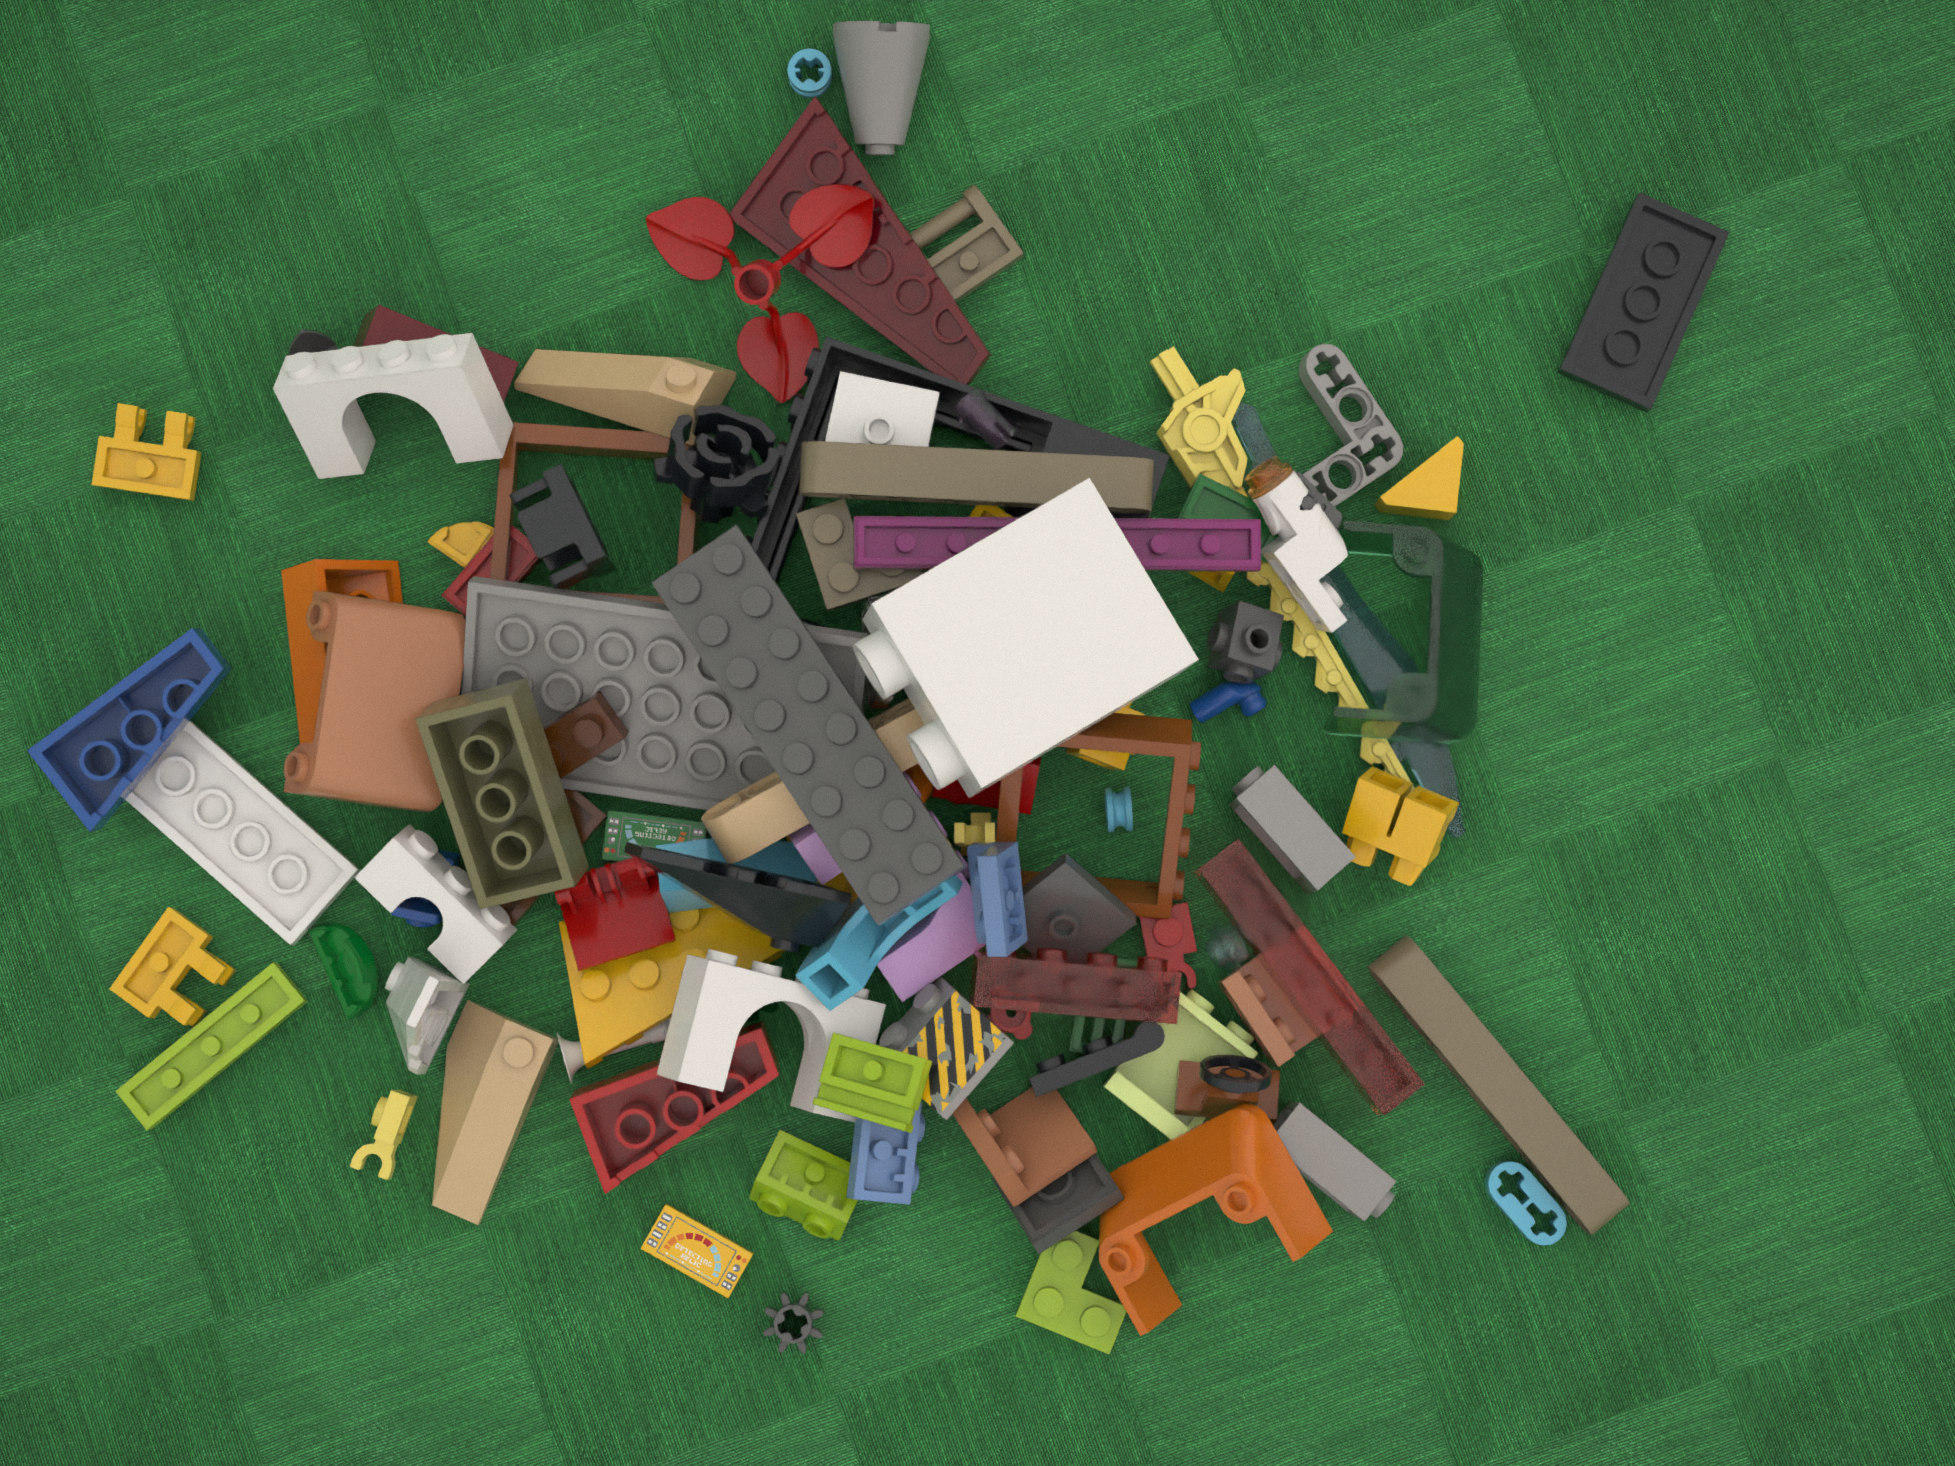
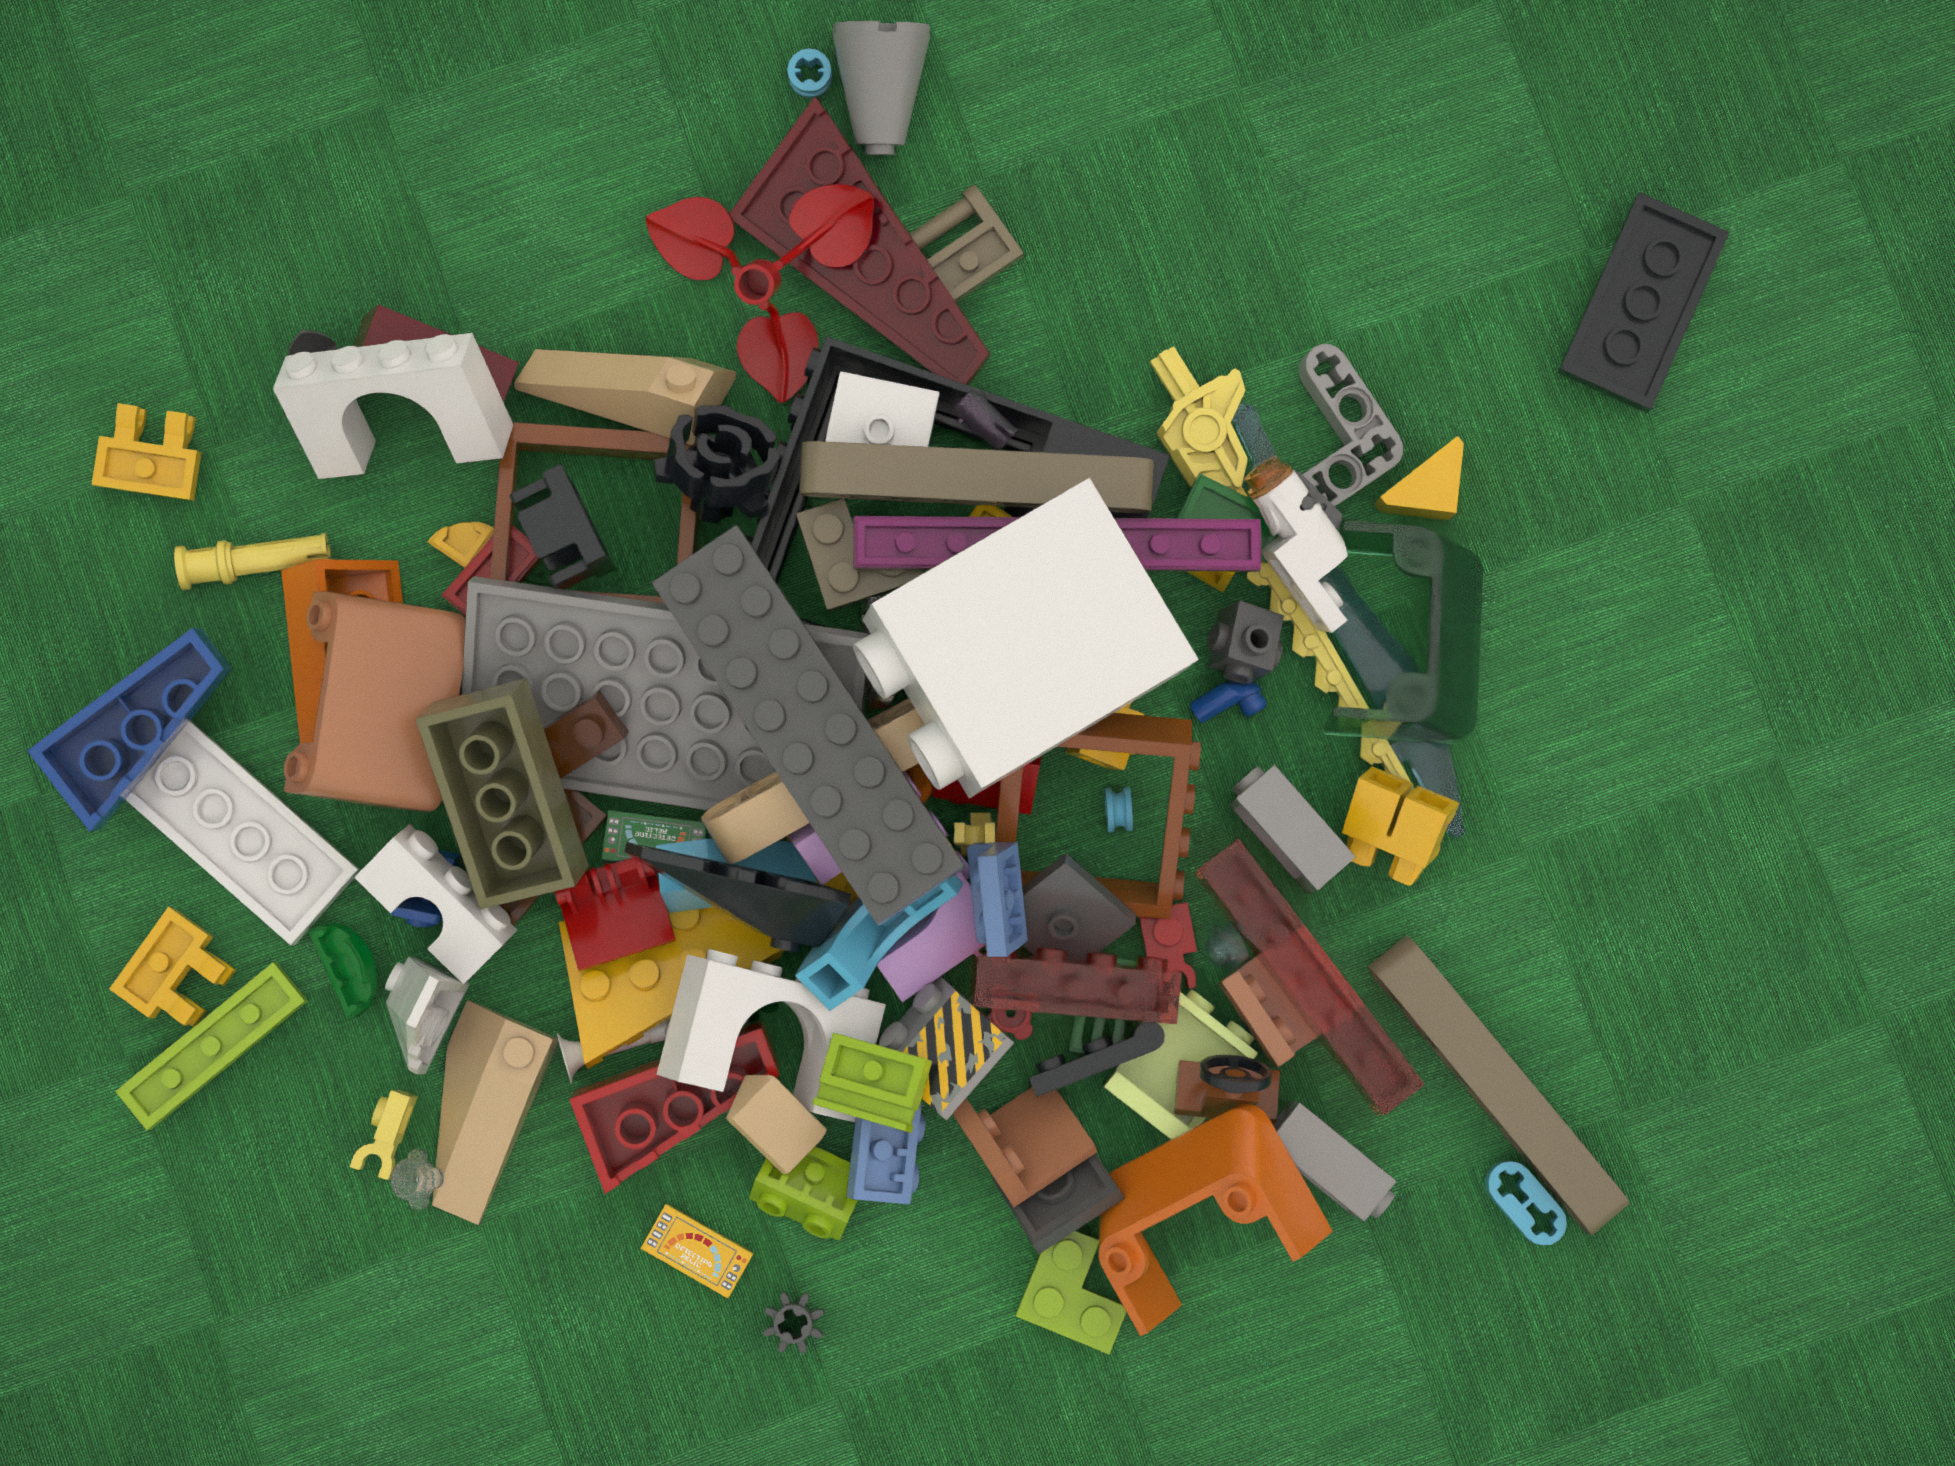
none -> light yellow pin [174,533,331,591]
none -> clear plate [391,1149,444,1210]
none -> tan slope [726,1075,827,1174]

